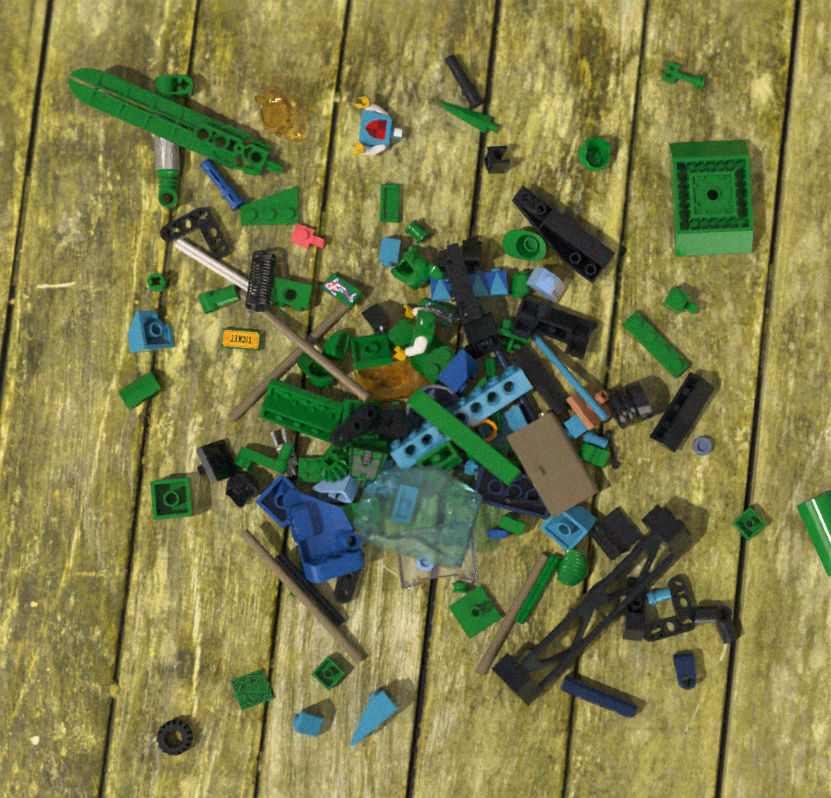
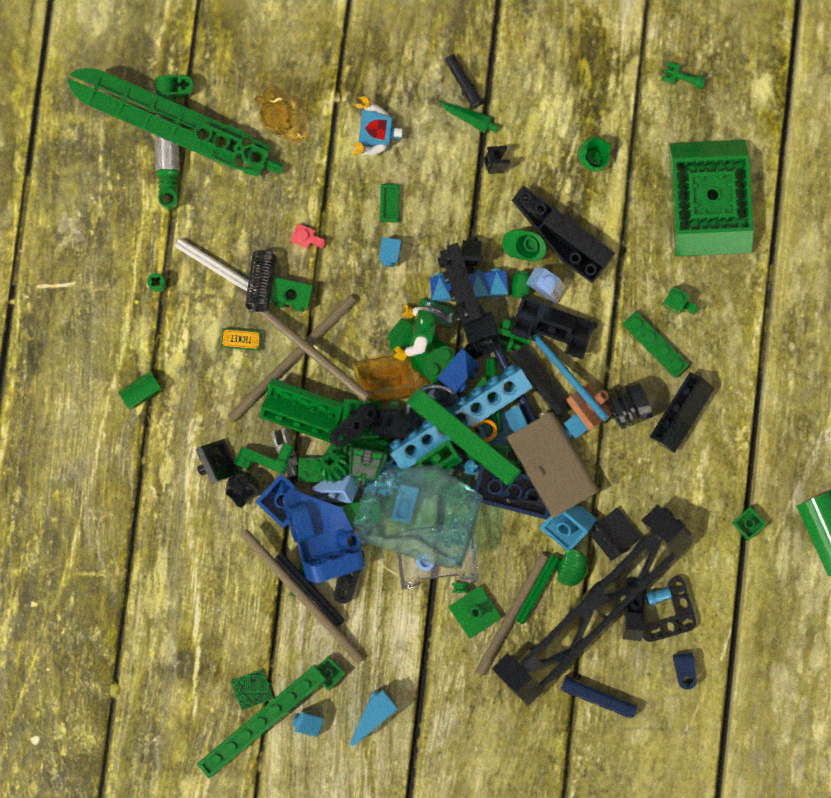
dark azure slope [127,310,174,353] -> none
green brick [150,477,195,520] -> none
black tyre [156,719,193,756] -> none
black beam [160,207,229,259] -> none
green piece [198,284,239,314] -> none
blue pin [200,158,246,211] -> none
green wing [241,186,298,226] -> none
green piece [297,353,339,388] -> none
tile [321,273,363,309] -> none
green rock [322,329,350,362] -> none
green tile [350,333,392,370] -> none
black slope [361,303,390,334] -> none
green piece [391,246,444,291] -> none
green bush [405,219,430,244] -> none
blue tile [487,530,507,538] -> none
green piece [498,514,525,536] -> none
green leg [579,443,610,468] -> none
dark azure pin [583,430,608,450] -> none
black hinge [605,430,619,469] -> none
black piece [690,605,739,644] -> none
sand blue tile [692,436,712,456] -> none
none -> green tile [197,664,327,779]

